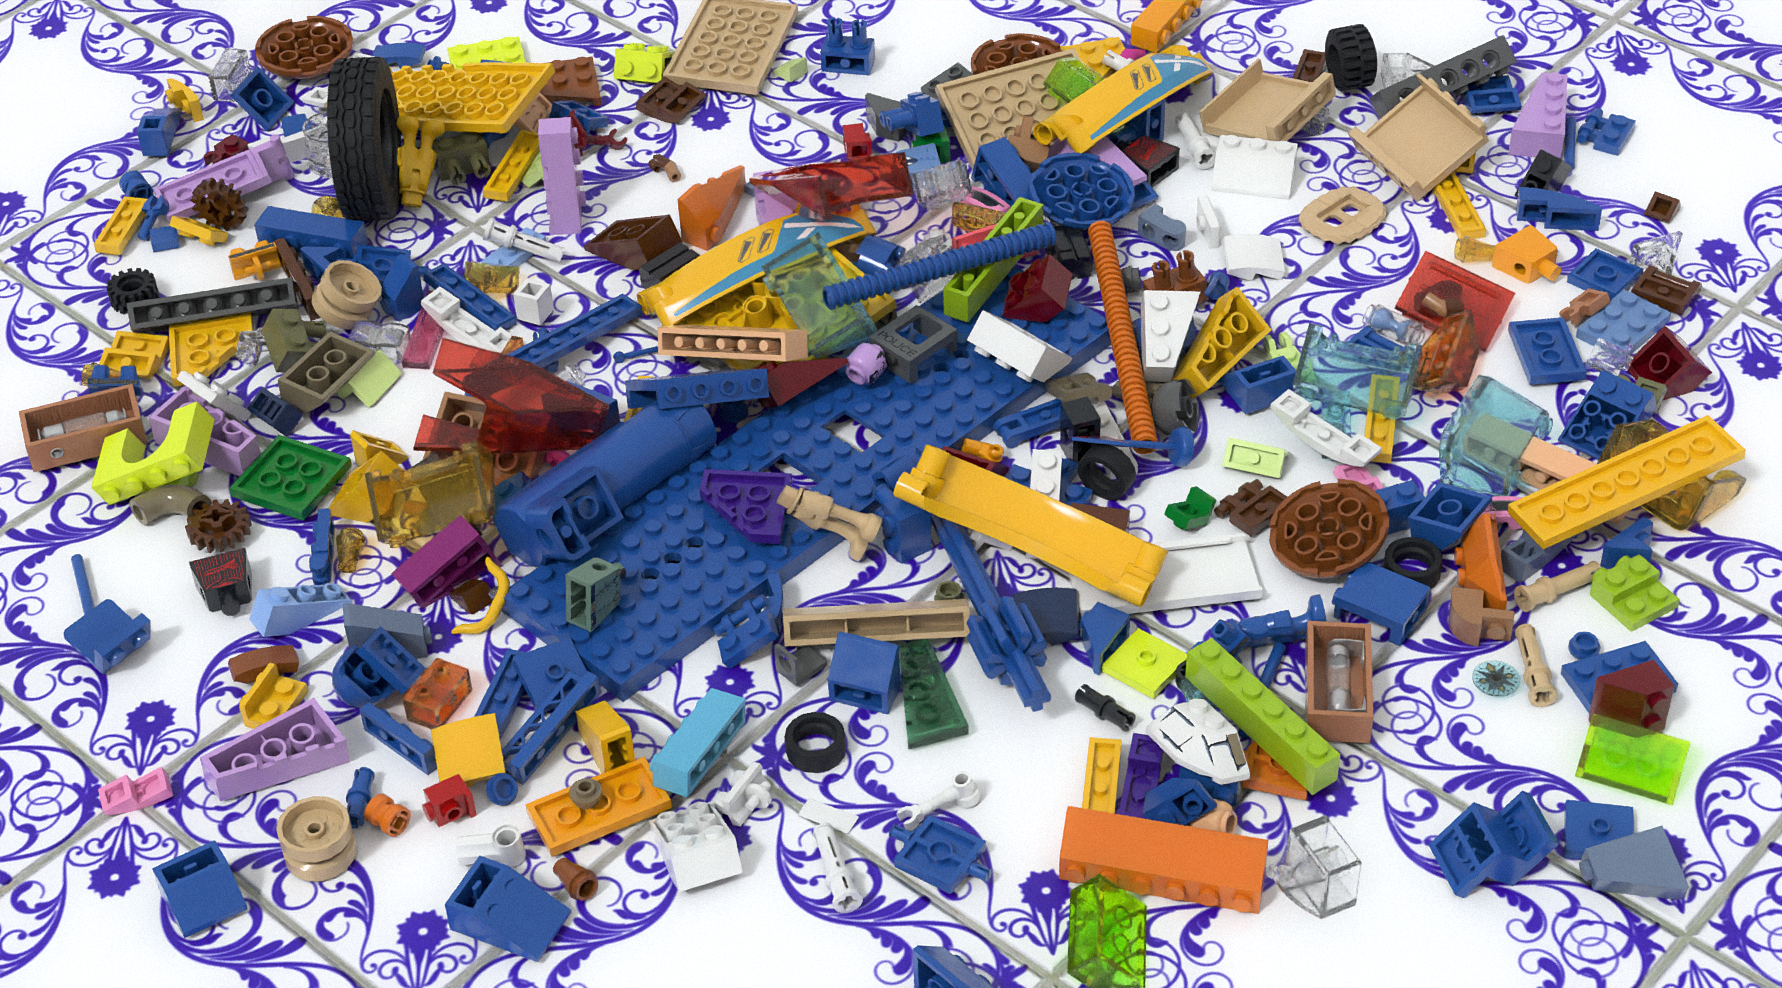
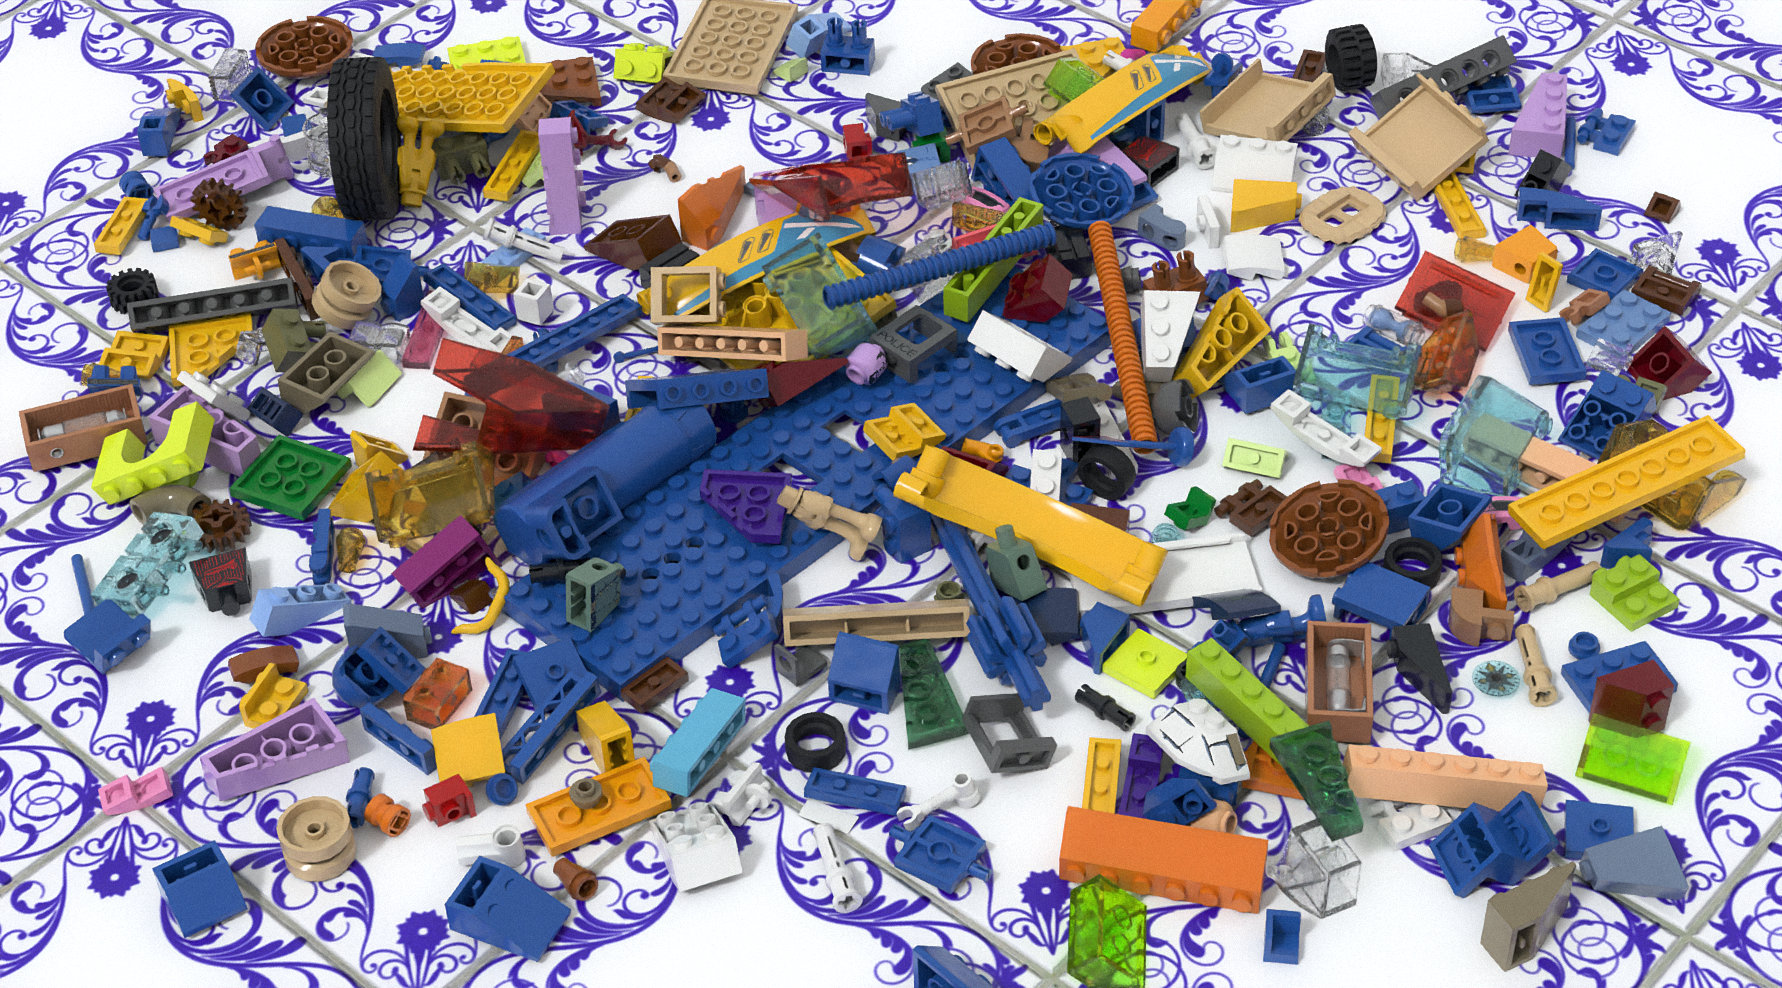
none -> clear light blue piece [91,512,204,616]
none -> black pin [529,557,590,584]
none -> reddish brown plate [620,656,689,714]
none -> tan window [651,266,726,325]
none -> light blue slope [786,12,852,58]
none -> blue tile [804,767,907,816]
none -> yellow slope [863,403,946,461]
none -> medium nougat plate [945,96,1030,155]
none -> dark grey window [961,693,1058,773]
none -> sand green torso [985,524,1048,601]
none -> clear light blue plate [1151,523,1181,543]
none -> dark blue slope [1192,589,1281,620]
none -> blue hips [1204,52,1243,97]
none -> yellow slope [1230,179,1302,232]
none -> blue panel [1263,909,1301,965]
none -> clear green wing [1269,720,1364,841]
none -> light nougat brick [1340,744,1548,812]
none -> white plate [1366,799,1453,852]
none -> black slope [1386,623,1452,714]
none -> dark tan slope [1480,861,1576,972]
none -> yellow slope [1525,252,1563,313]

